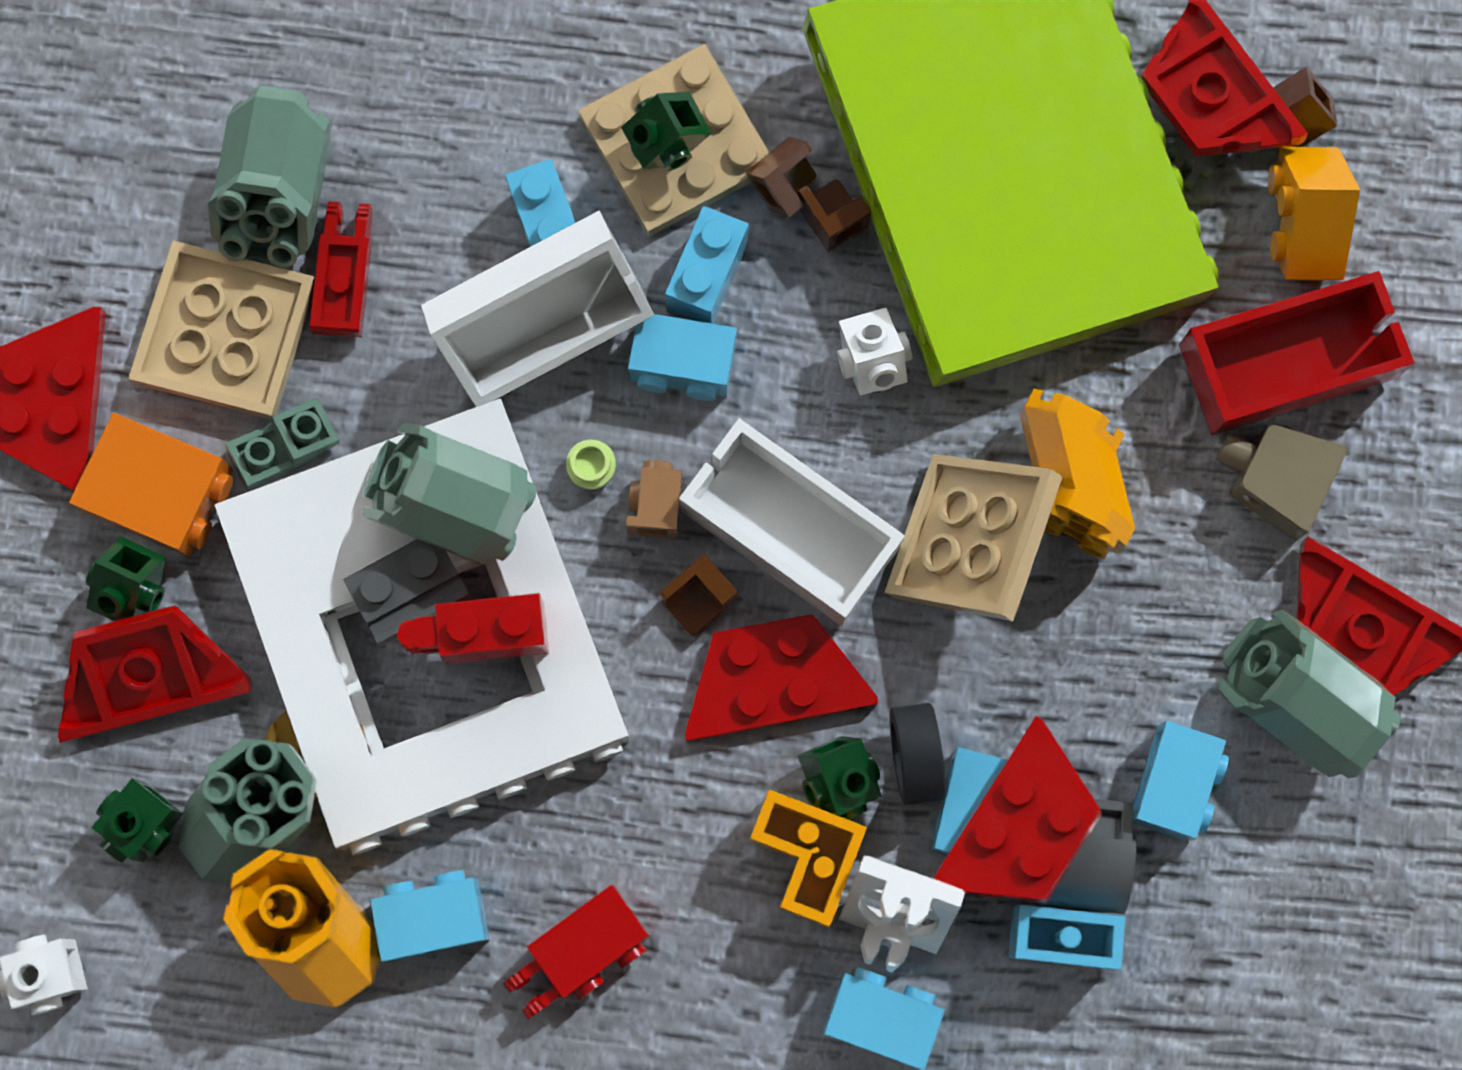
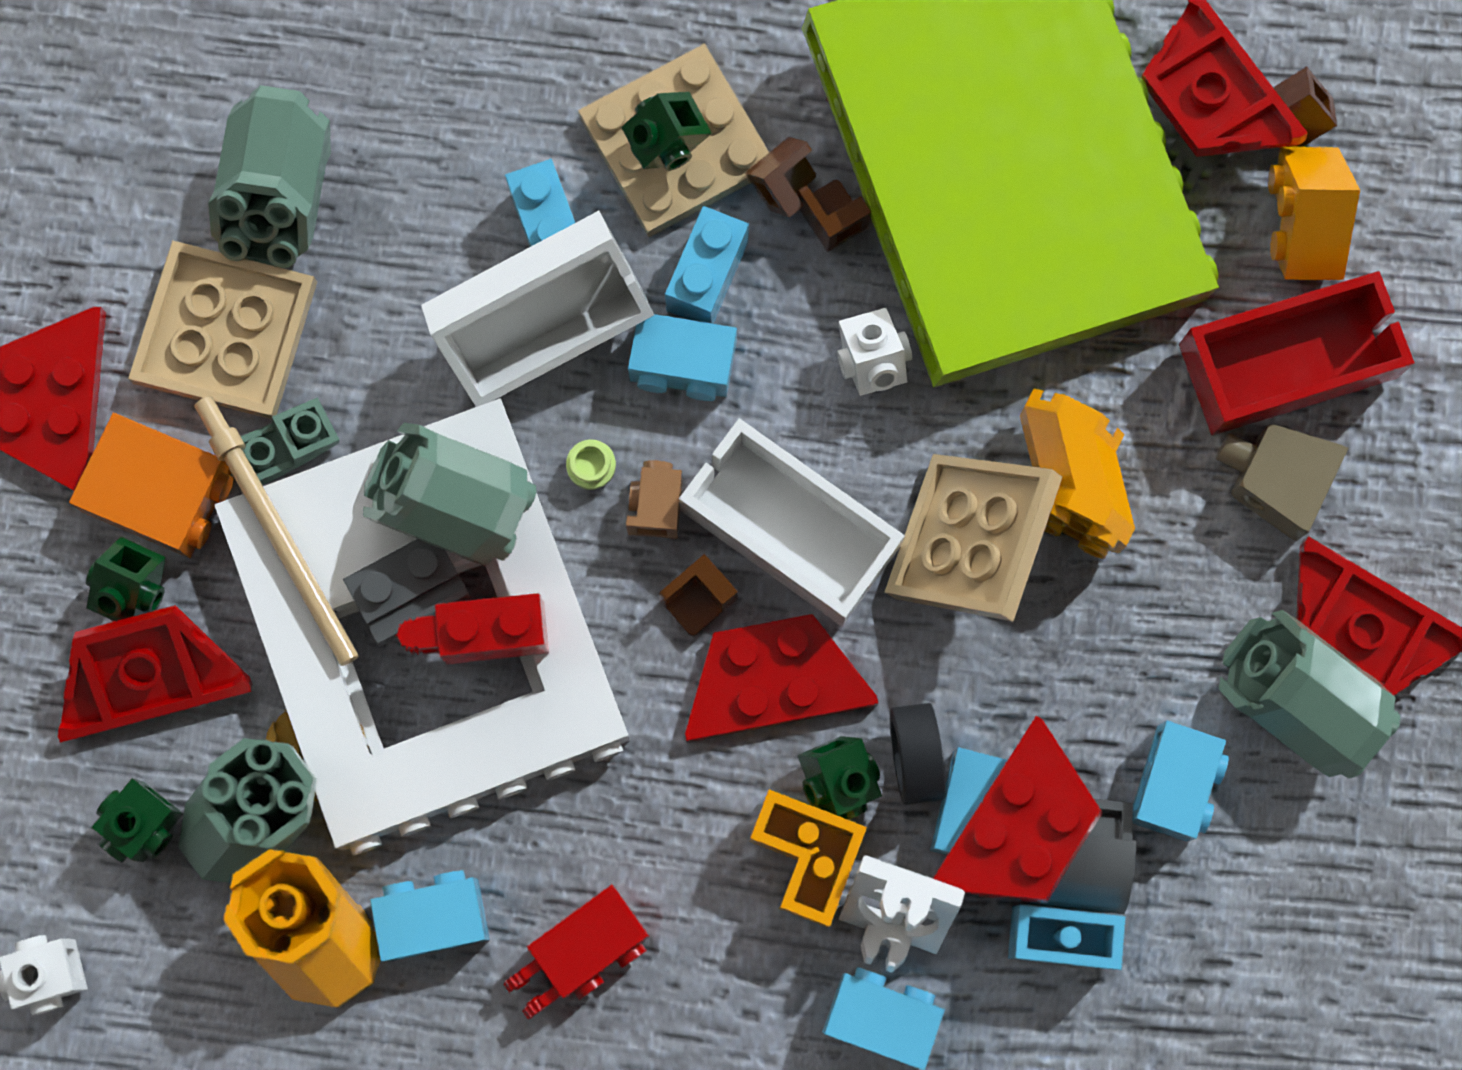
red hinge [310,201,373,338] -> none
none -> tan bar [194,396,359,666]

